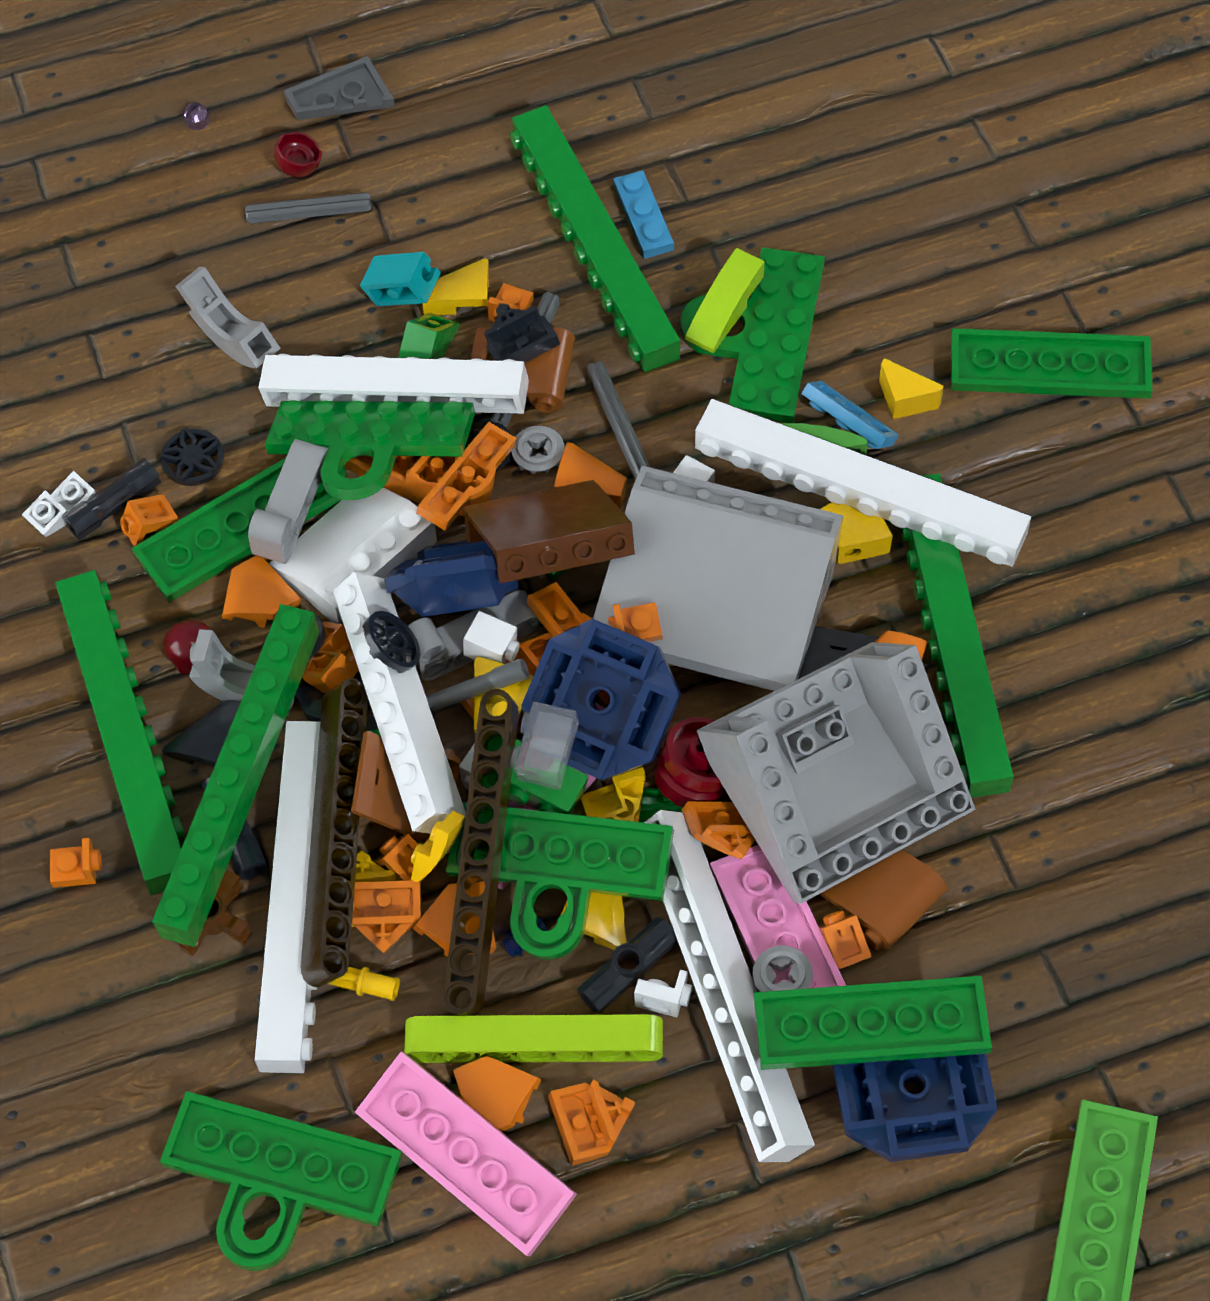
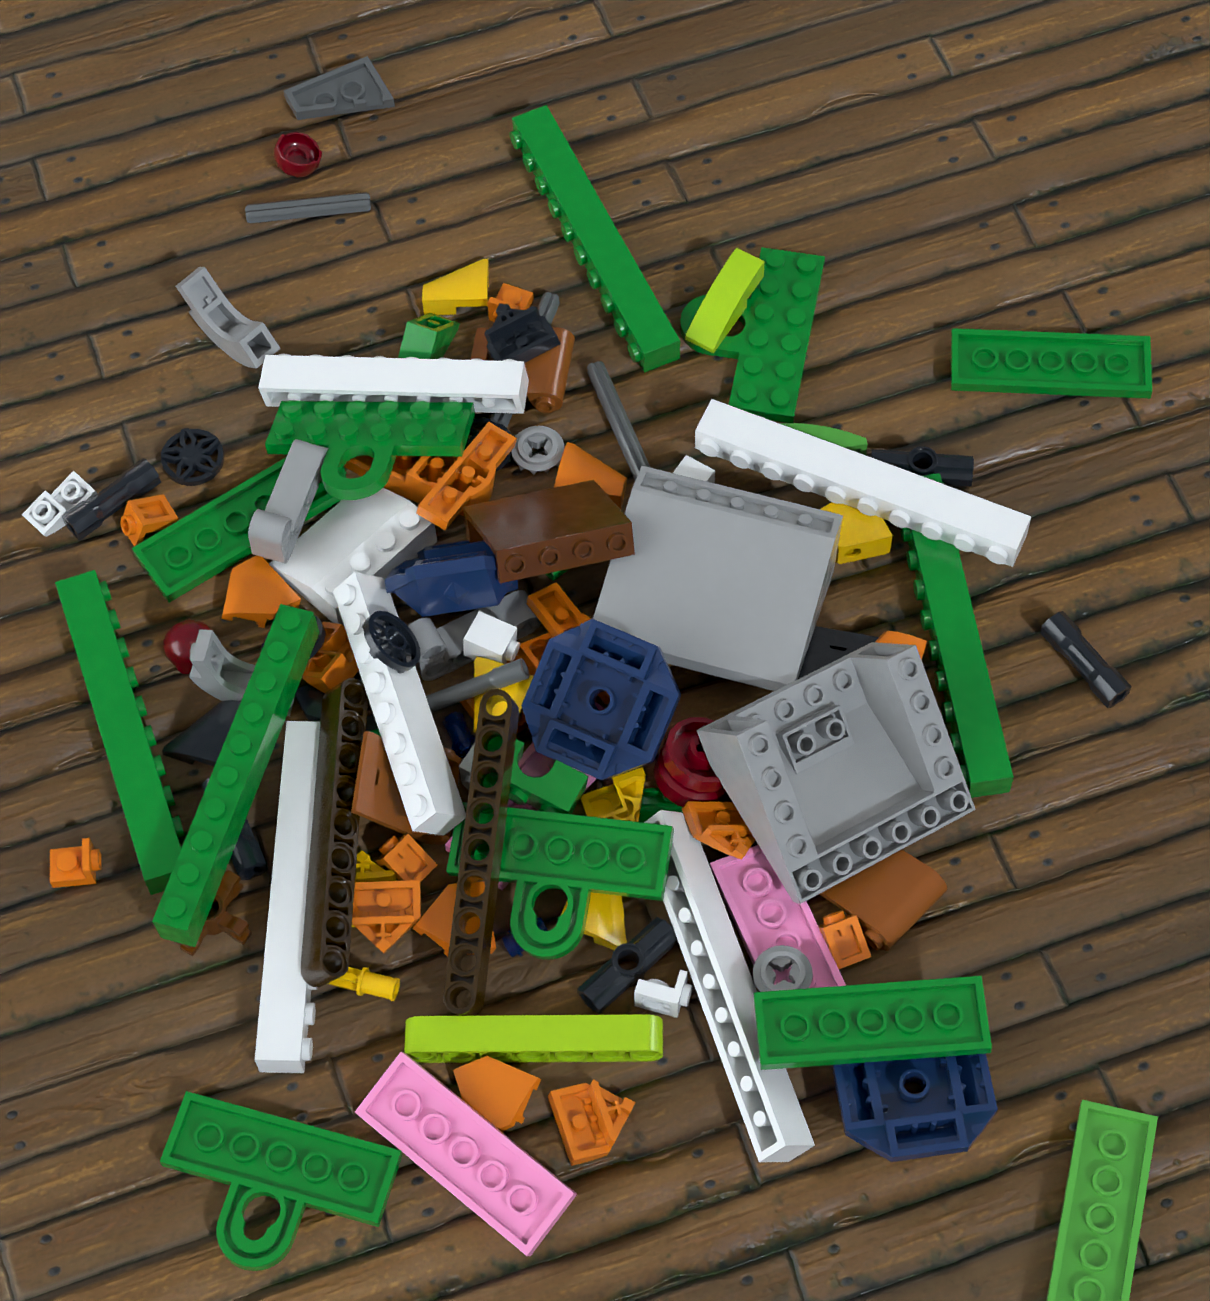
clear purple hinge [183,102,210,130] -> none
teal brick [360,252,441,306] -> none
yellow slope [411,810,465,882] -> none
clear brick [511,701,579,790] -> none
orange bracket [608,602,663,642] -> none
dark azure plate [613,170,674,259] -> none
dark azure plate [802,381,899,449] -> none
yellow slope [879,358,944,419] -> none
none -> clear blue pin [442,712,476,759]
none -> black piece [871,446,974,487]
none -> black axle [1040,611,1132,708]

